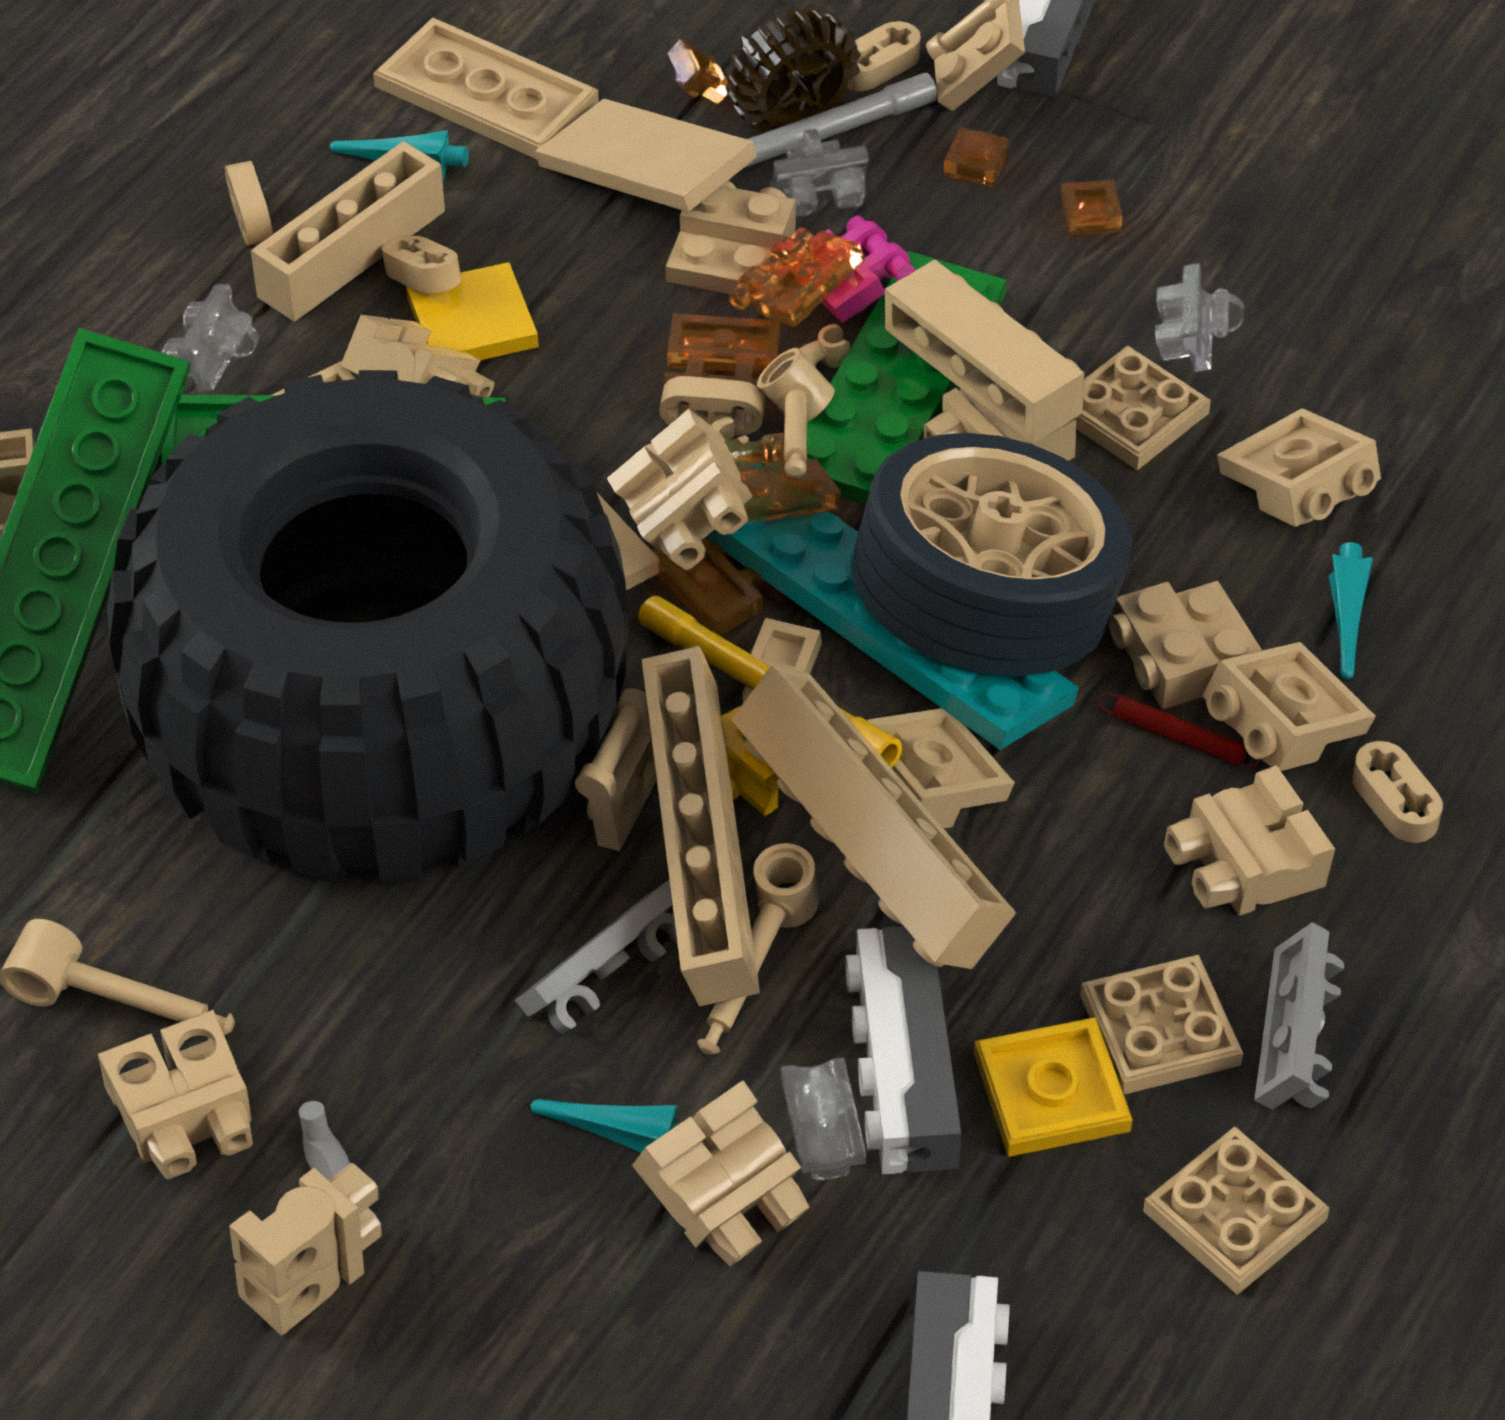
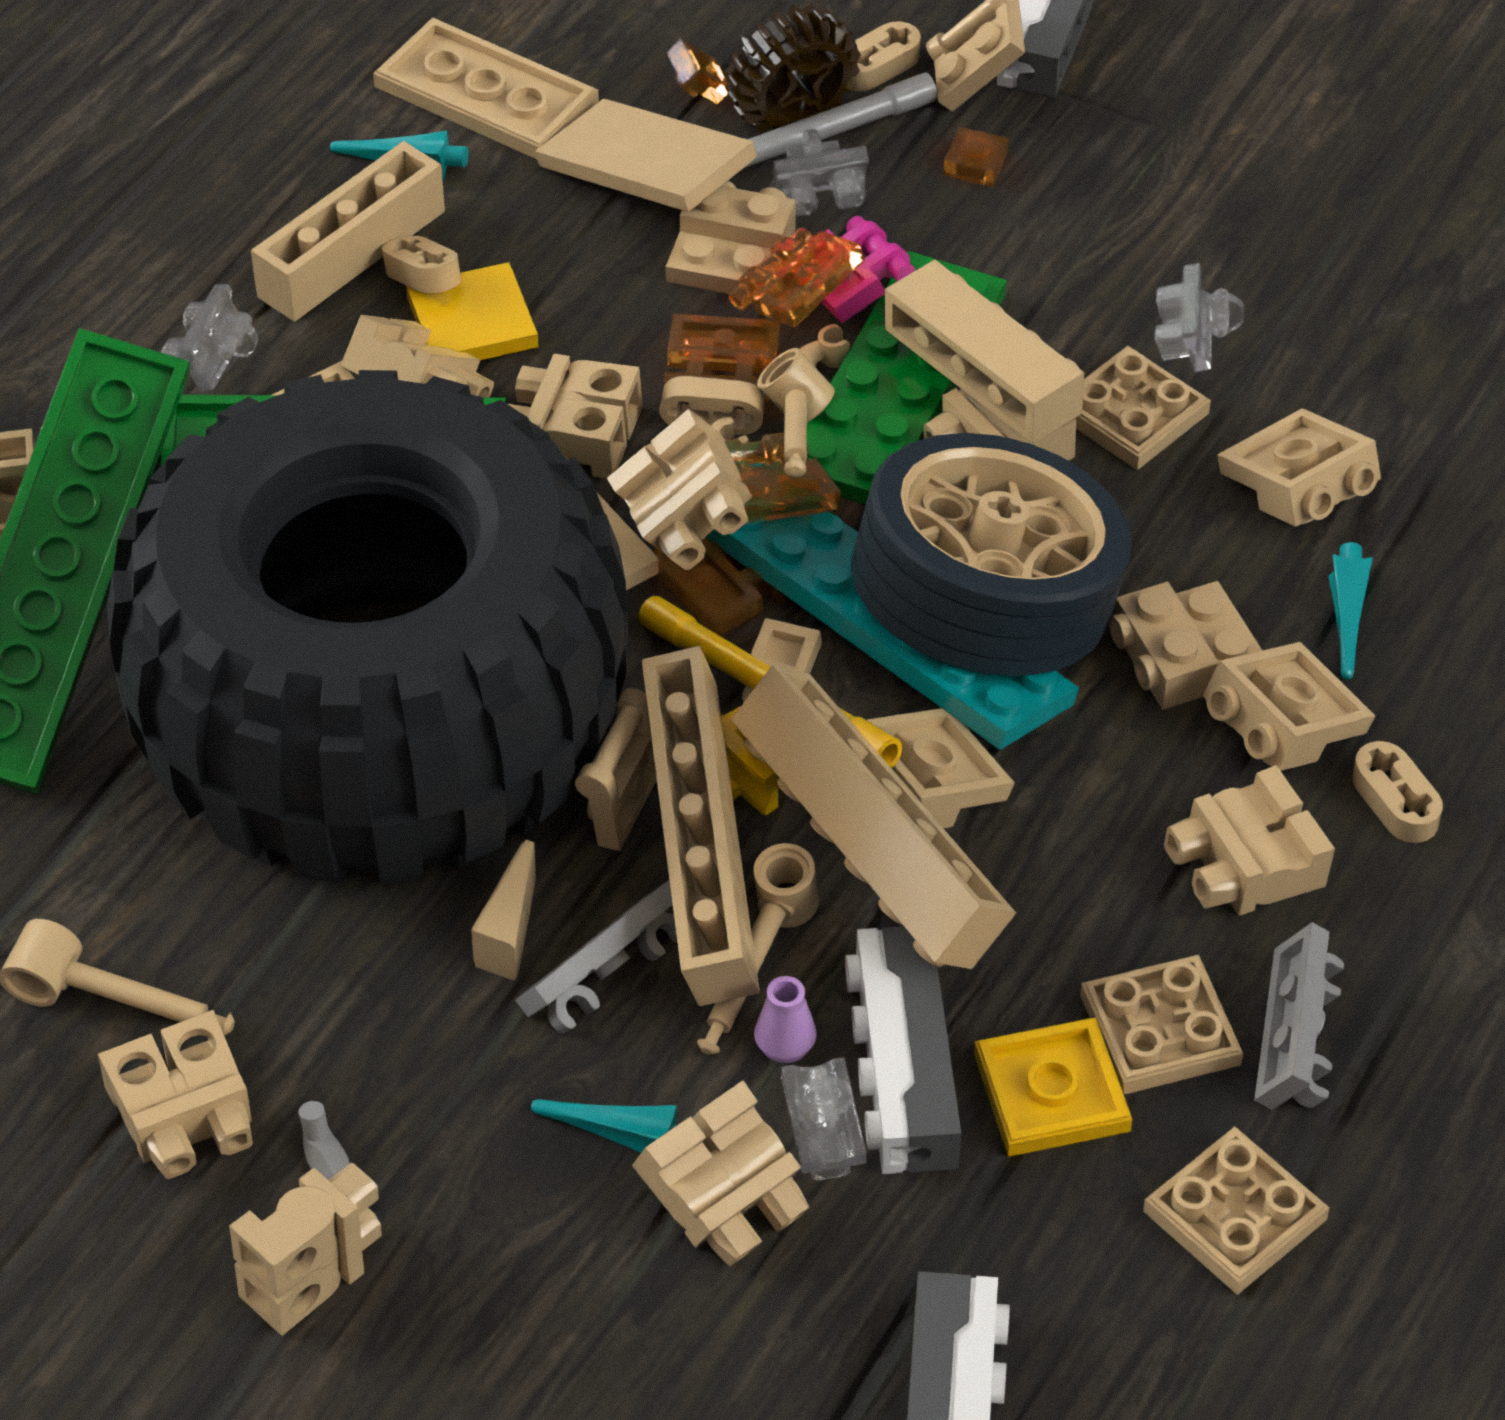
tan beam [225,161,273,247] -> none
clear orange plate [1061,180,1122,235] -> none
red piece [1099,693,1259,767] -> none
none -> tan slope [471,840,536,980]
none -> tan hips [508,354,643,479]
none -> lavender cone [754,976,817,1063]

